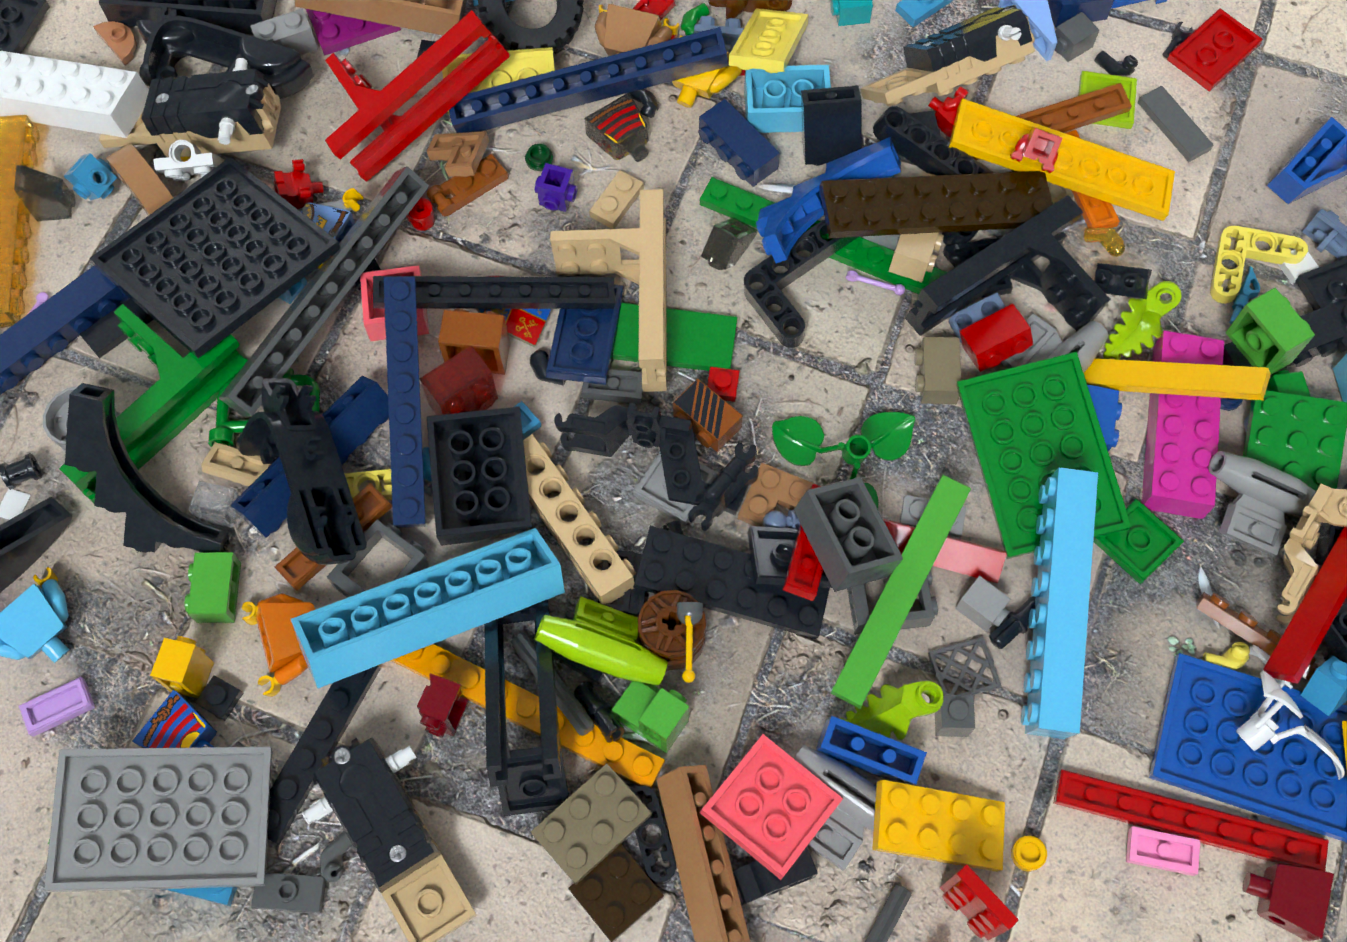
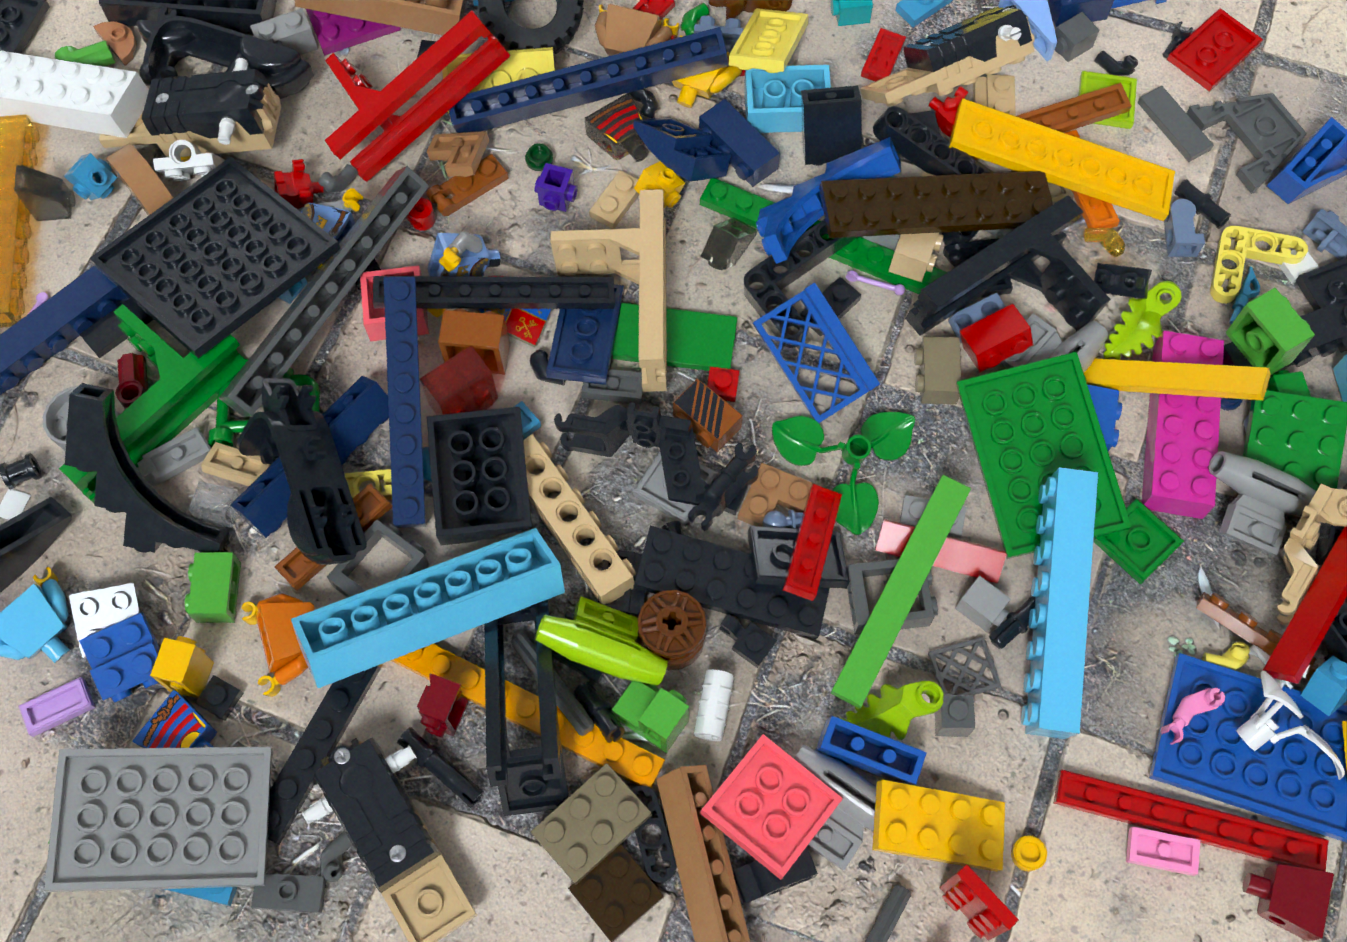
hinge [677,602,703,683] -> none
dark grey brick [794,477,903,592] -> none
piece [1010,127,1063,173] -> none
none -> bright green piece [54,40,115,67]
none -> hinge [69,582,143,657]
none -> blue plate [79,612,160,703]
none -> dark red piece [115,353,148,409]
none -> light grey hinge [137,427,211,487]
none -> dark grey arm [318,164,358,192]
none -> black pin [397,727,484,808]
none -> torso [427,231,501,317]
none -> dark blue slope [633,117,731,182]
none -> yellow brick [634,161,685,208]
none -> white axle [694,669,734,741]
none -> black plate [719,614,777,668]
none -> blue fence [752,282,880,423]
none -> black plate [800,277,862,336]
none -> red plate [861,28,906,82]
none -> tan plate [973,74,1016,116]
none -> bright pink arm [1160,688,1225,745]
none -> sand blue leg [1164,199,1205,257]
none -> black pin [1174,179,1231,229]
none -> dark grey wing [1187,93,1307,194]

